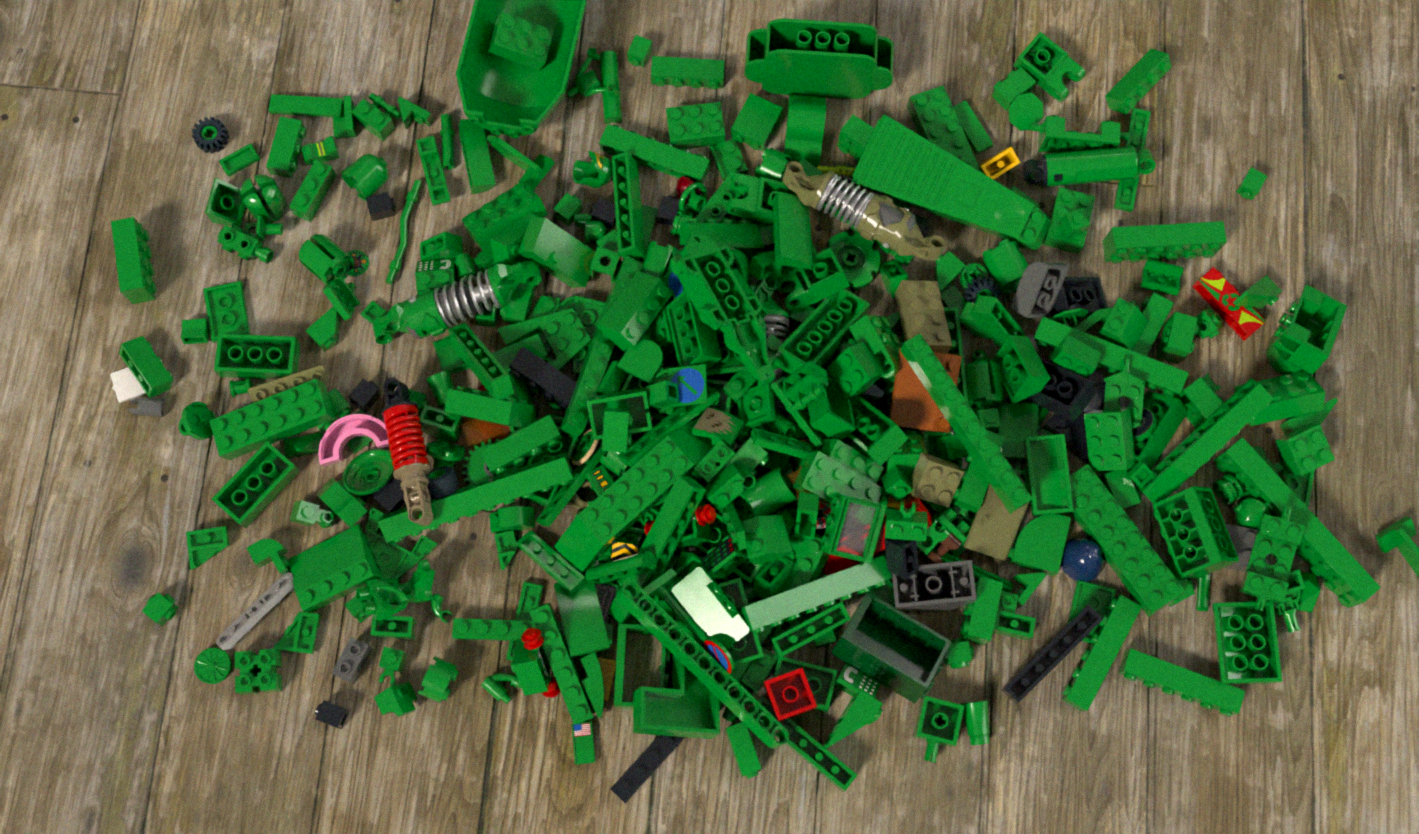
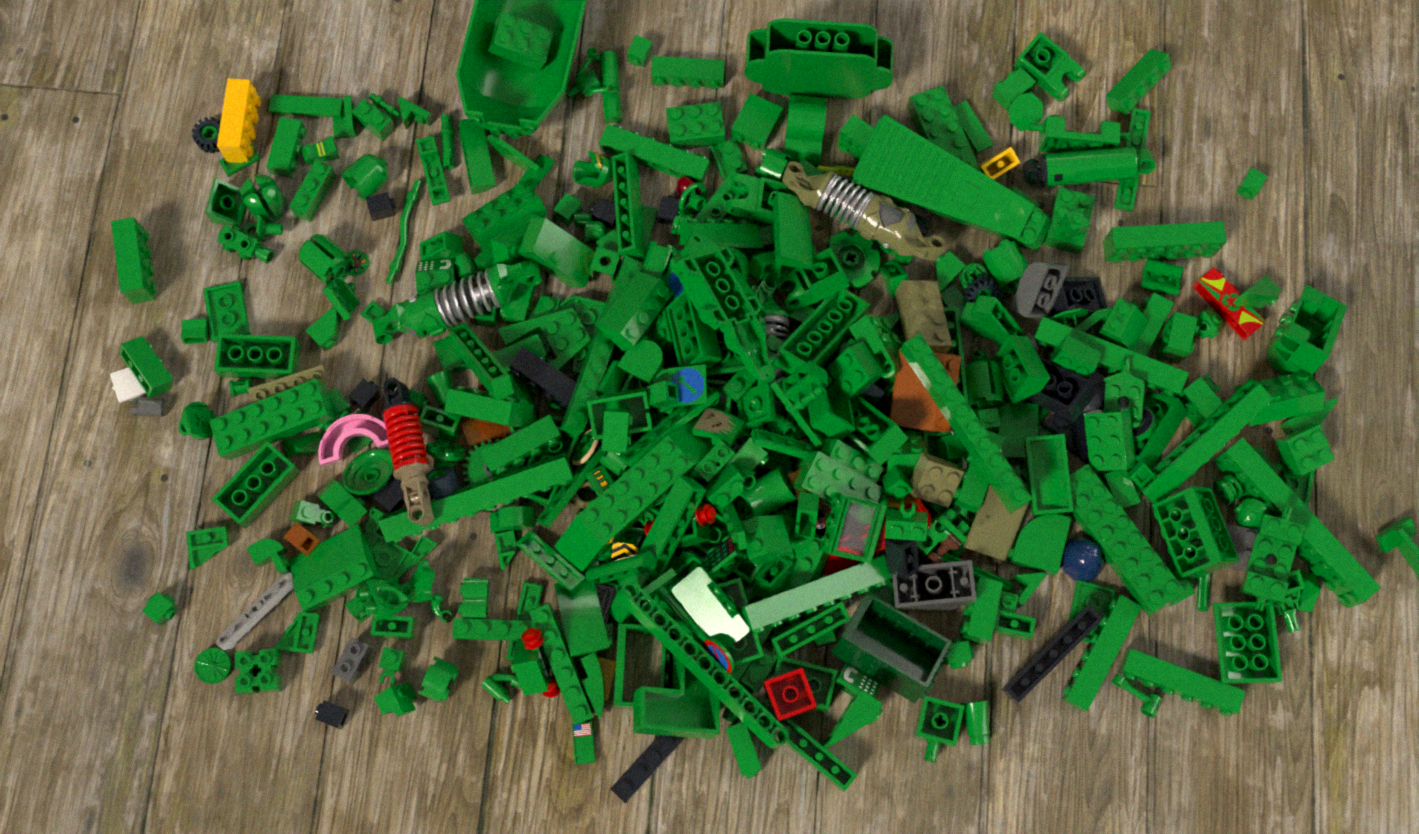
none -> yellow brick [217,79,261,163]
none -> dark orange brick [283,522,320,556]
none -> green brick [458,578,490,619]
none -> green brick [1111,674,1162,718]

